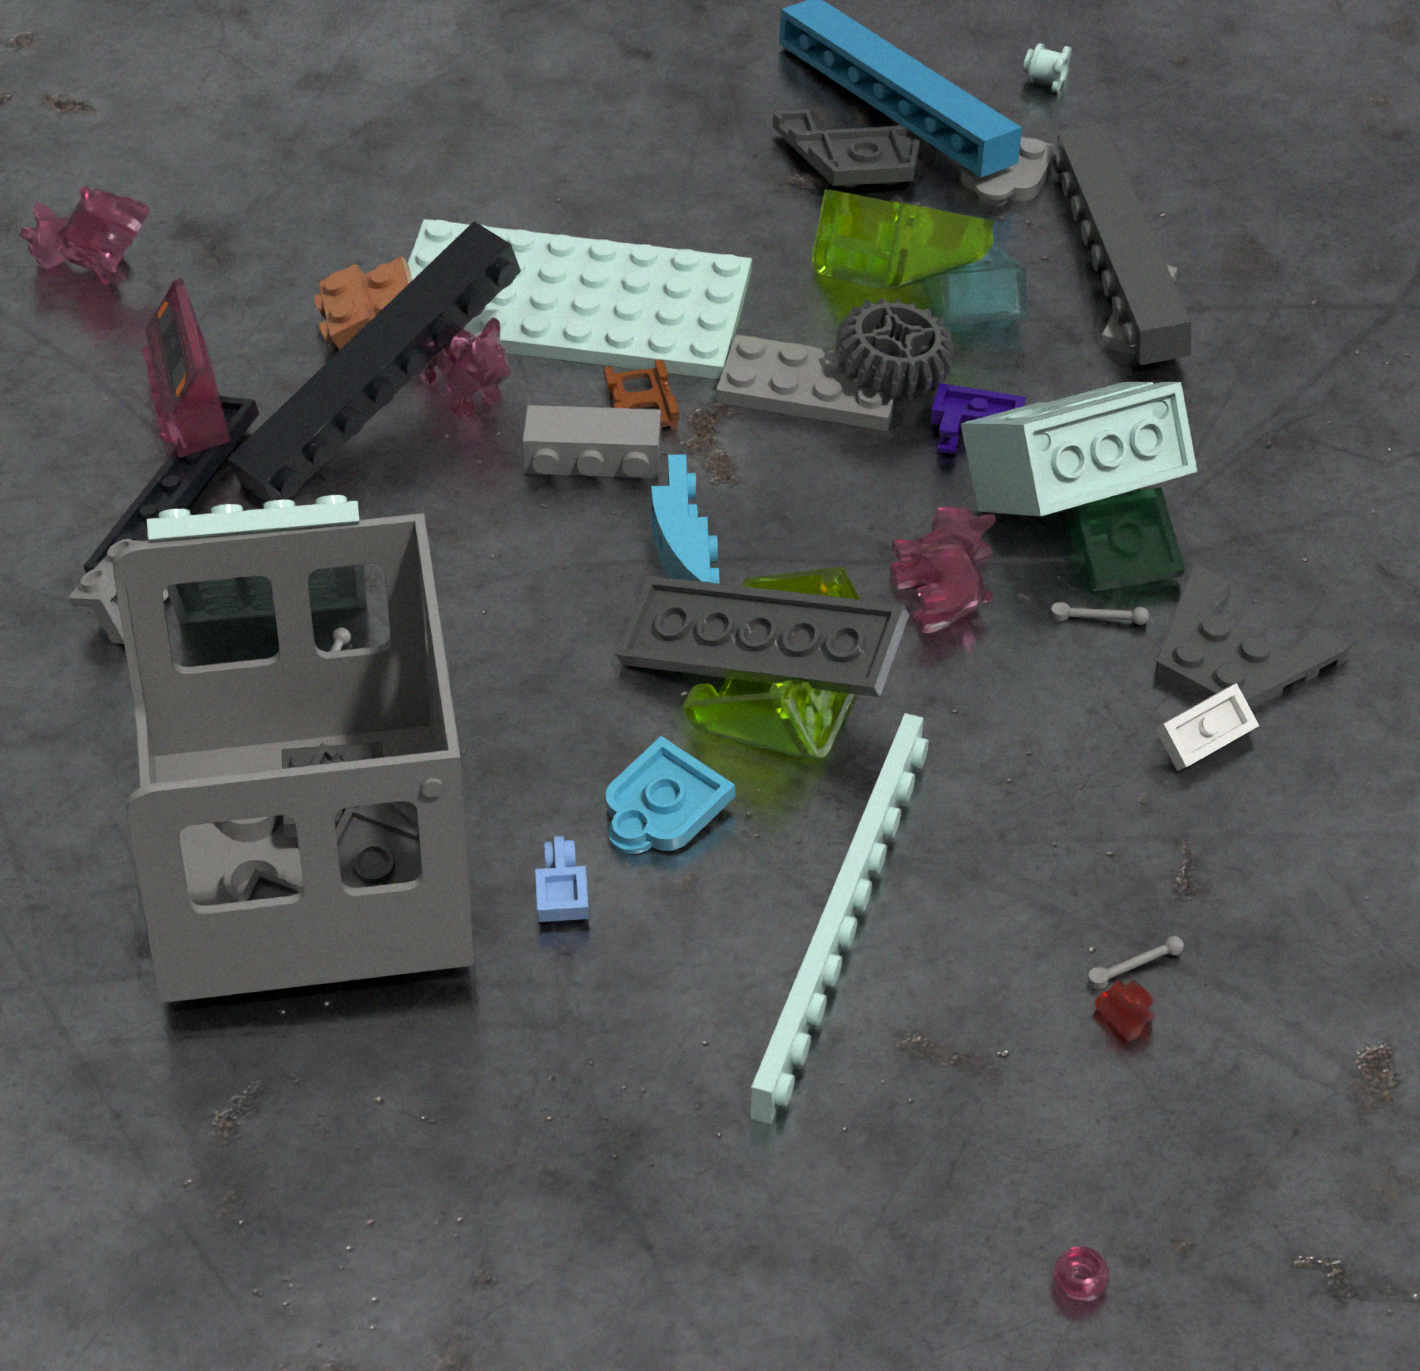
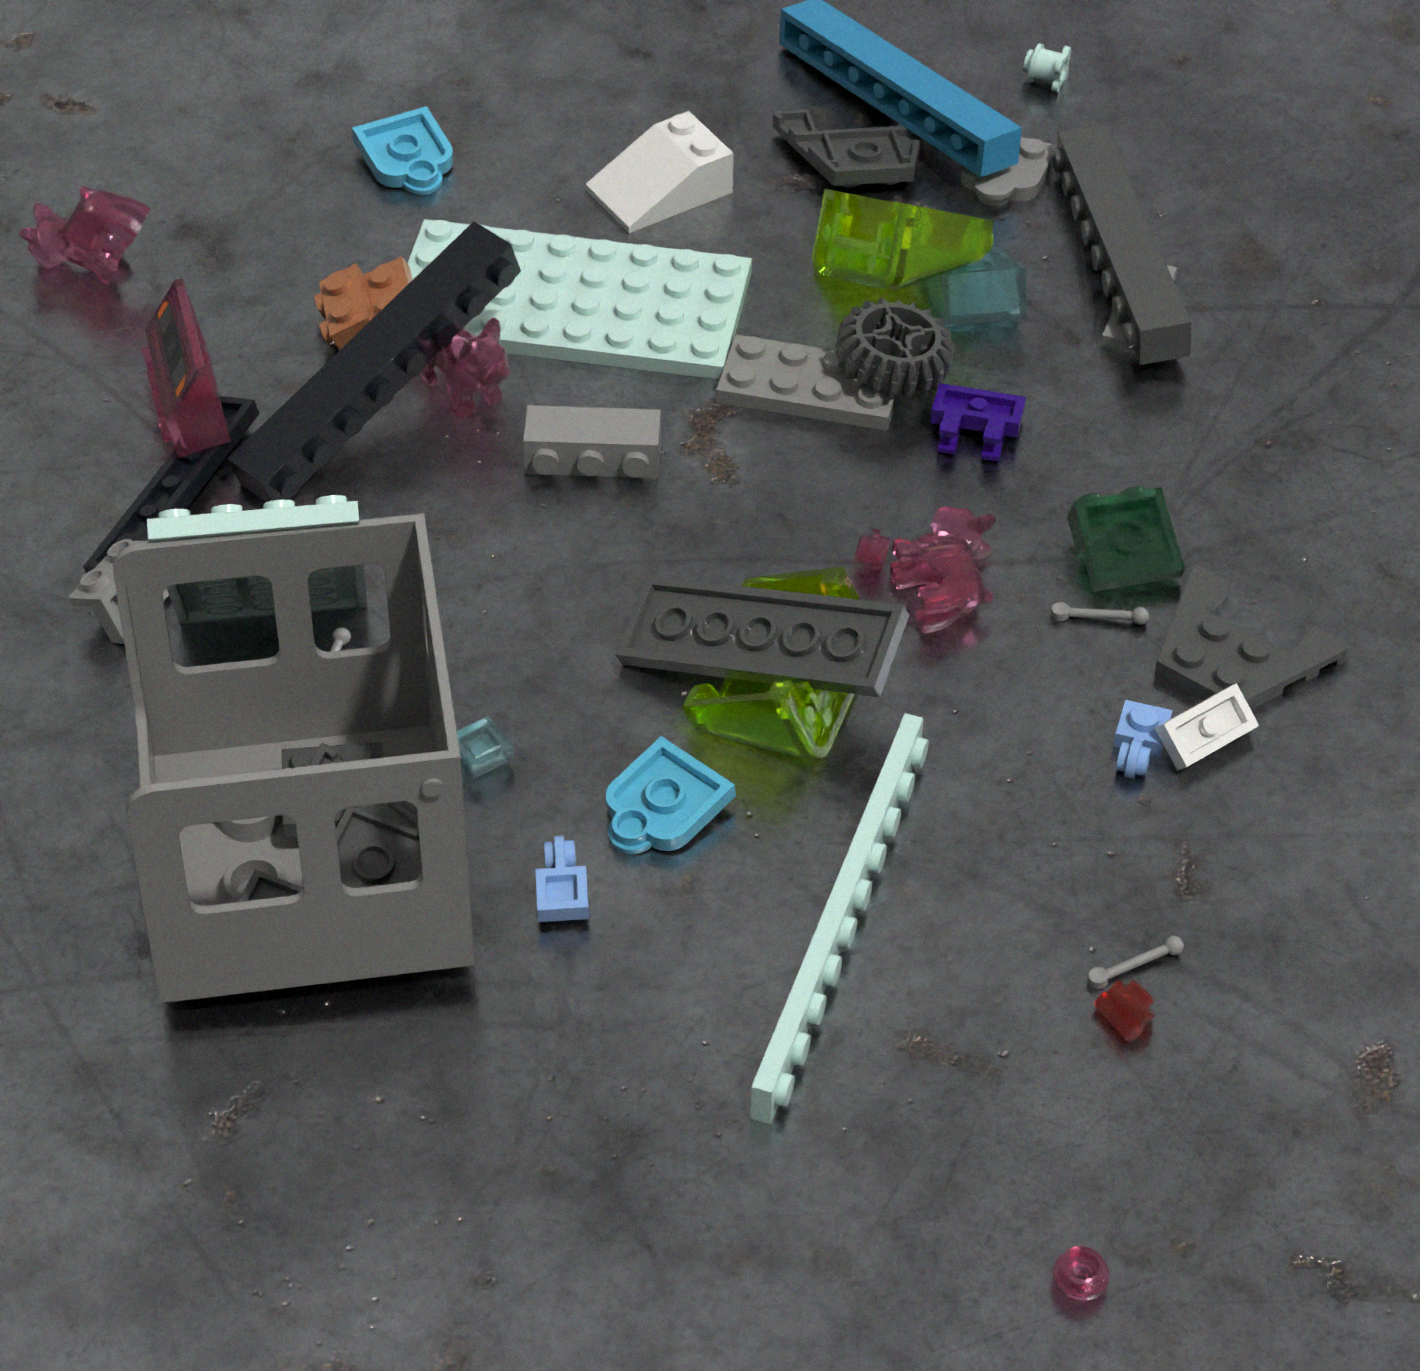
dark orange piece [603,359,679,430] -> none
medium azure slope [651,454,719,584] -> none
light aqua piece [961,382,1197,516] -> none
none -> medium azure plate [352,106,453,195]
none -> clear light blue plate [457,716,514,779]
none -> white slope [586,111,734,234]
none -> clear pink plate [854,528,890,574]
none -> light blue plate [1114,700,1173,779]

